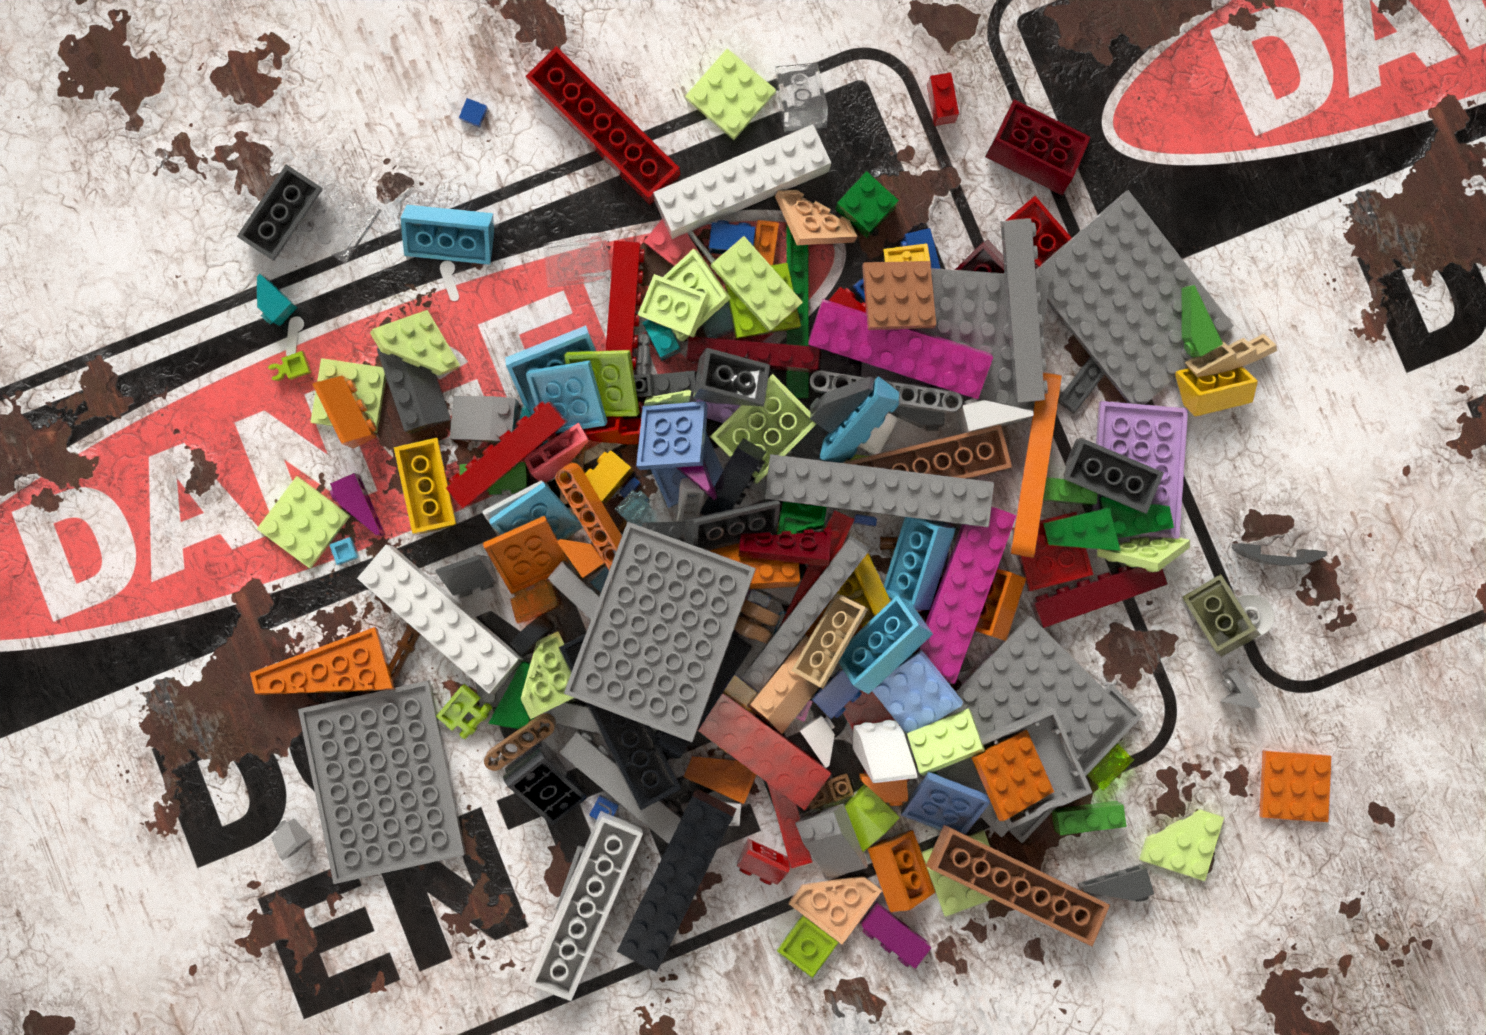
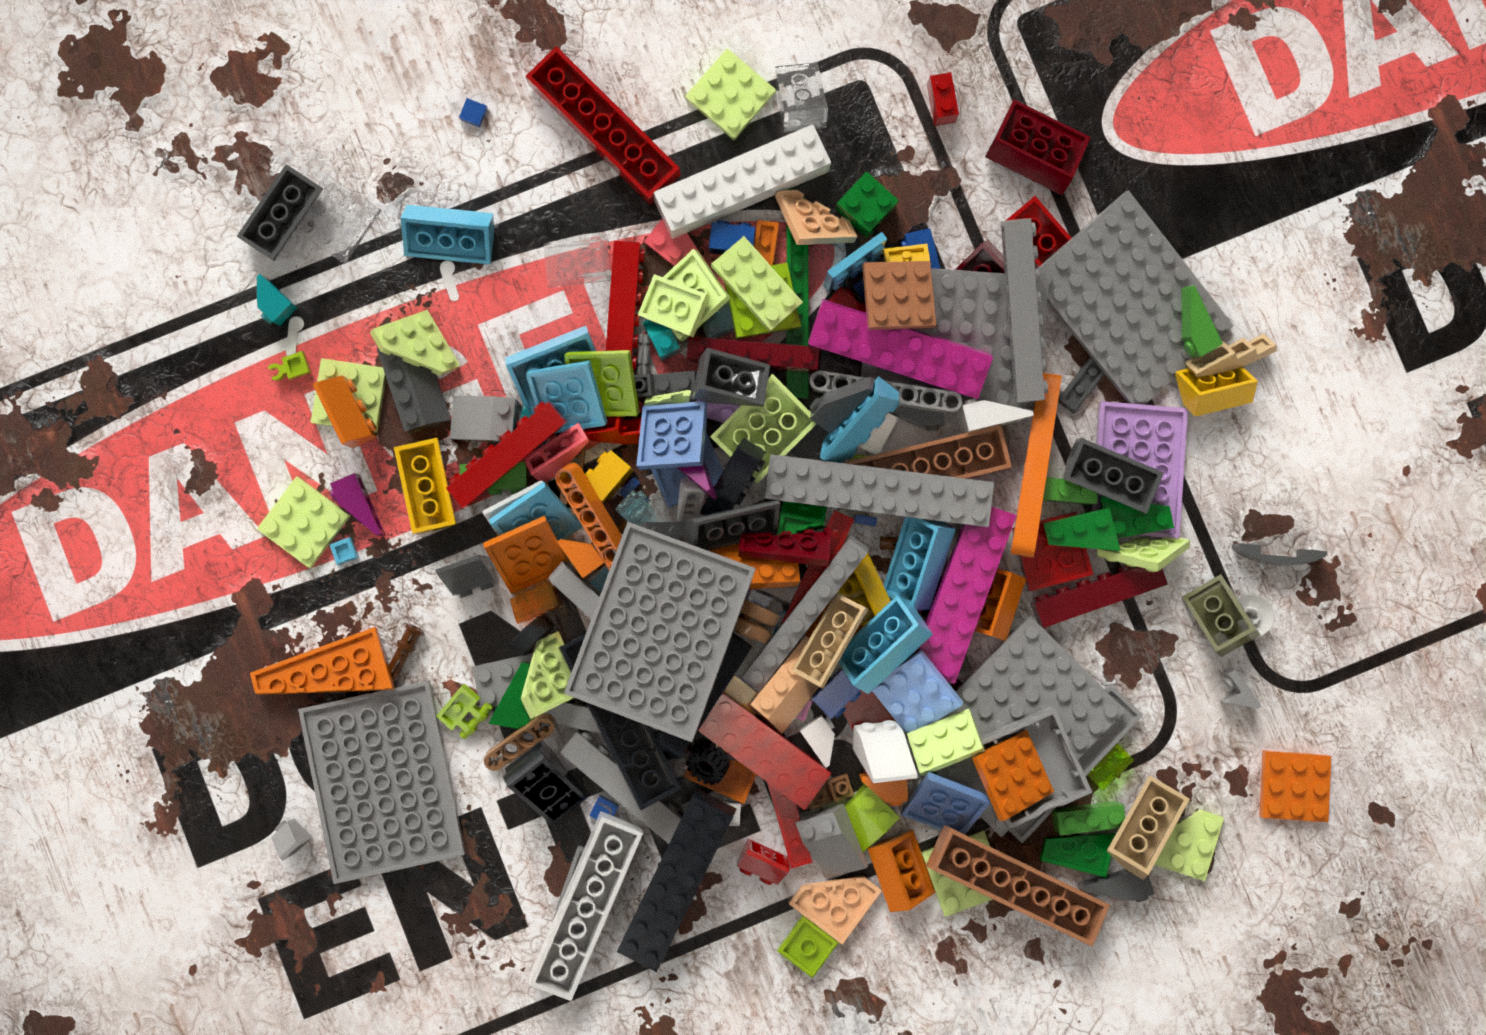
white brick [357,545,524,694] -> none
white piece [687,231,718,275] -> none
magenta brick [860,901,932,969] -> none
none -> black tyre [686,742,730,785]
none -> medium azure plate [823,232,887,292]
none -> green wing [1040,833,1116,877]
none -> tan slope [1107,775,1190,880]

